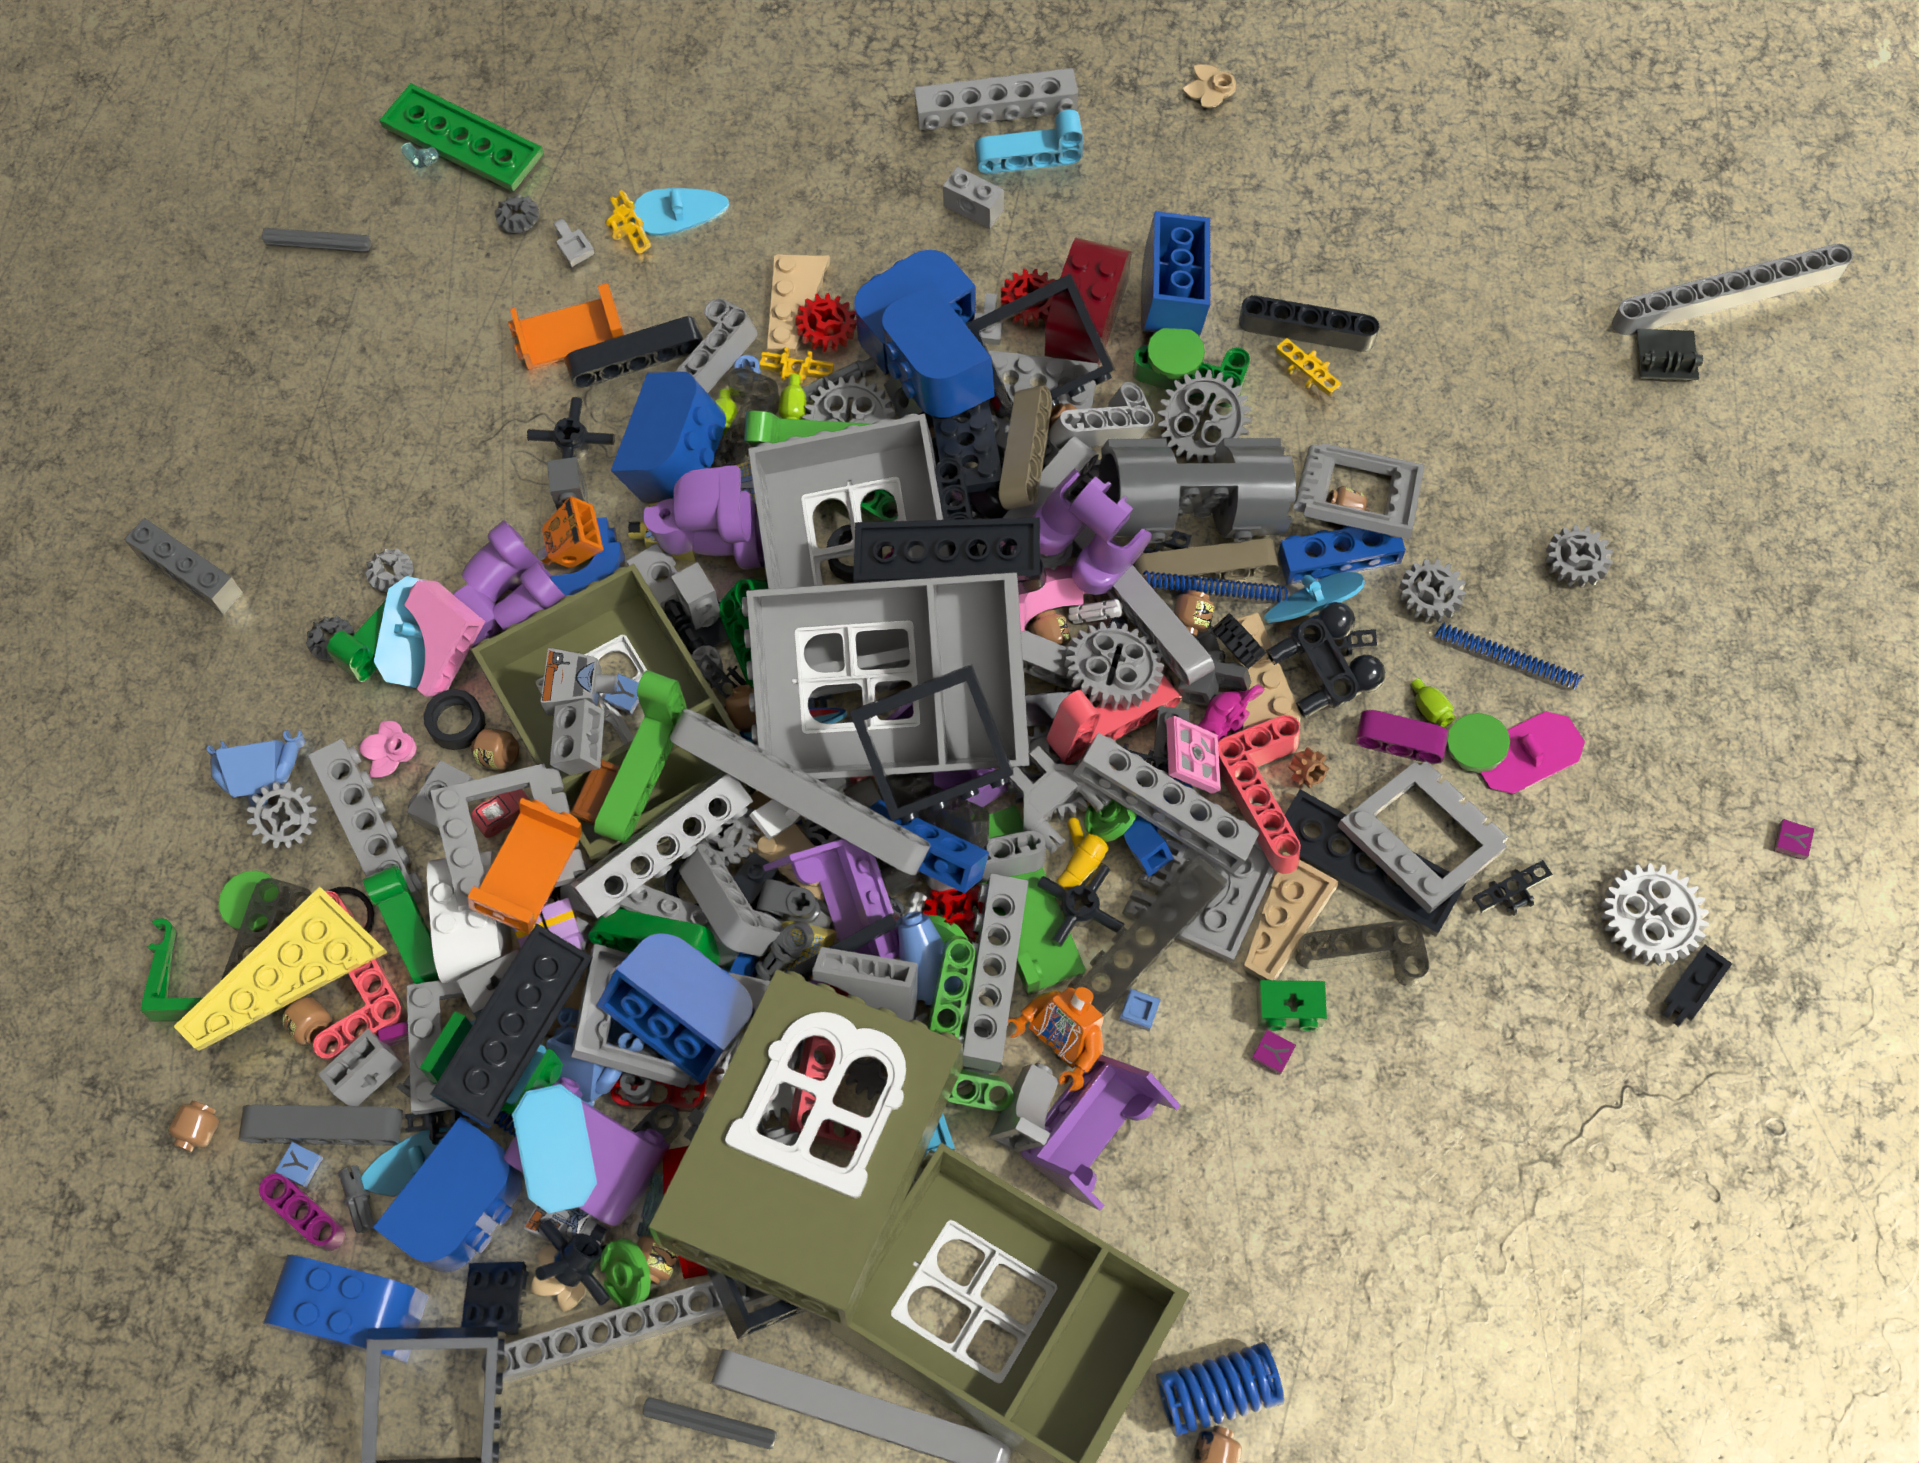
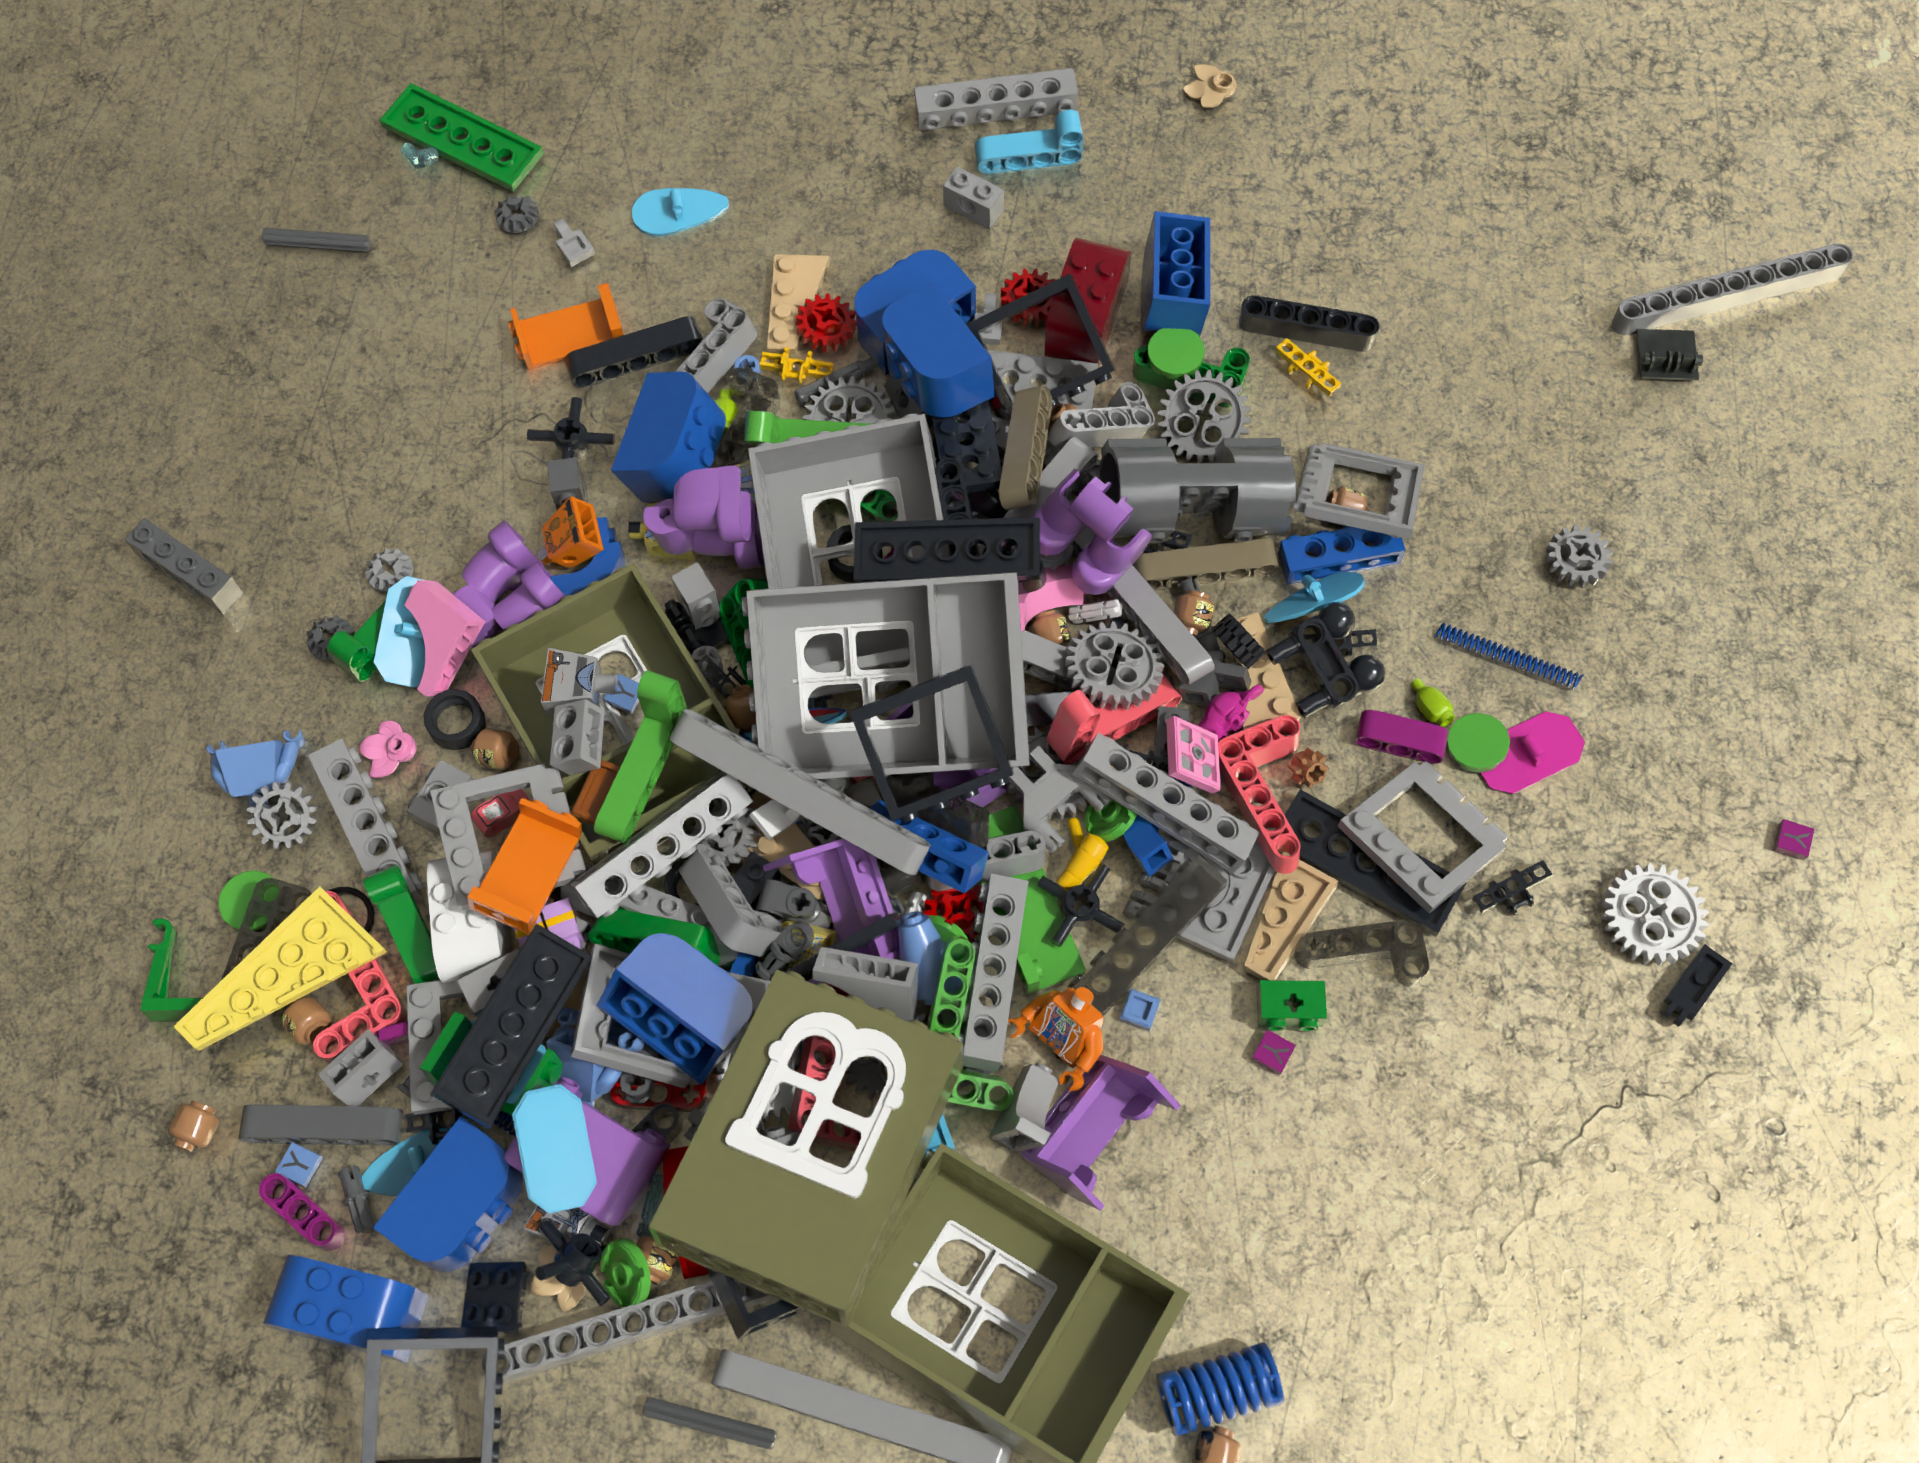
yellow piece [605,190,651,254] -> none
light grey brick [626,543,678,612] -> none
lime plant [778,374,807,420] -> none
blue piece [1143,570,1288,603] -> none
light grey gear [1399,559,1466,622] -> none

